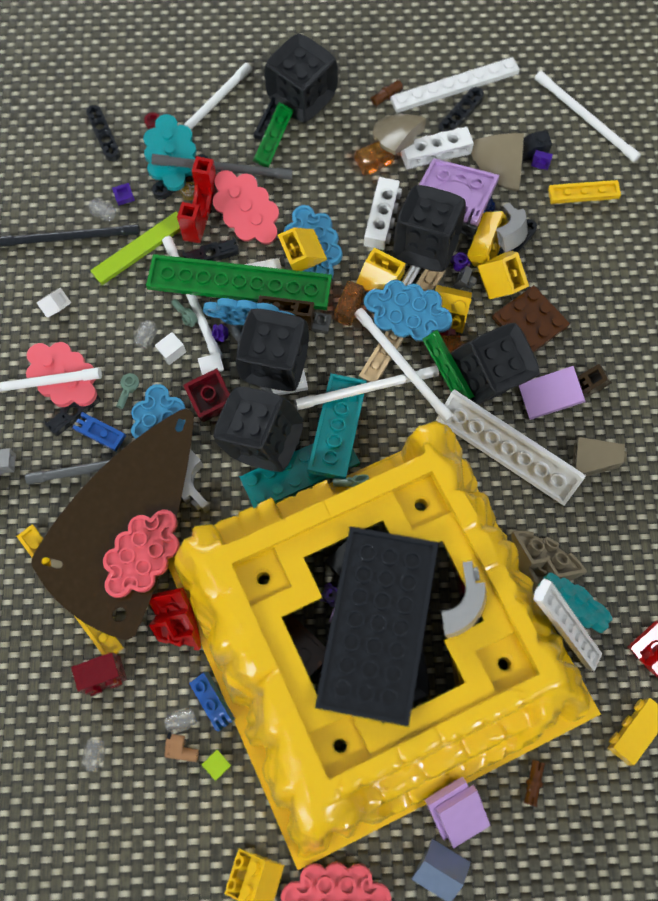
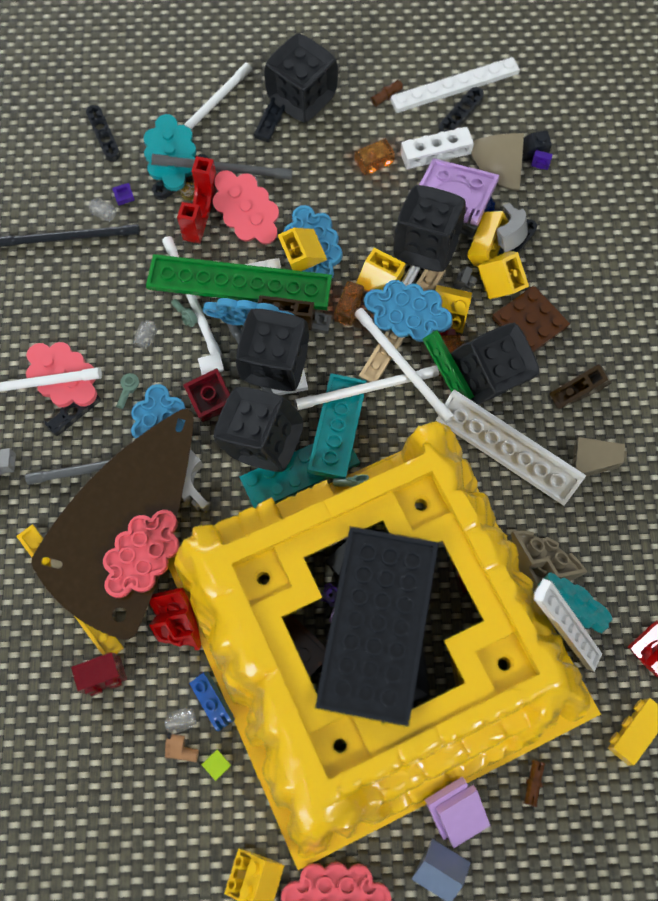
white panel [36,287,71,317] -> none
blue hinge [72,412,126,452] -> none
clear brick [81,739,106,772] -> none
lime tile [90,211,181,285] -> none
dark red tile [144,112,160,129] -> none
white panel [155,332,186,365] -> none
black piece [182,237,239,261] -> none
dark purple plate [212,324,229,342] -> none
green tile [253,102,294,167] -> none
white brick [364,177,402,250] -> none
dark tan brick [372,114,426,155] -> none
light grey arch [442,561,487,638] -> none
dark purple plate [450,252,471,271] -> none
lavender tile [519,366,585,420] -> none
white piece [535,71,641,162] -> none
yellow plate [548,180,621,204] -> none

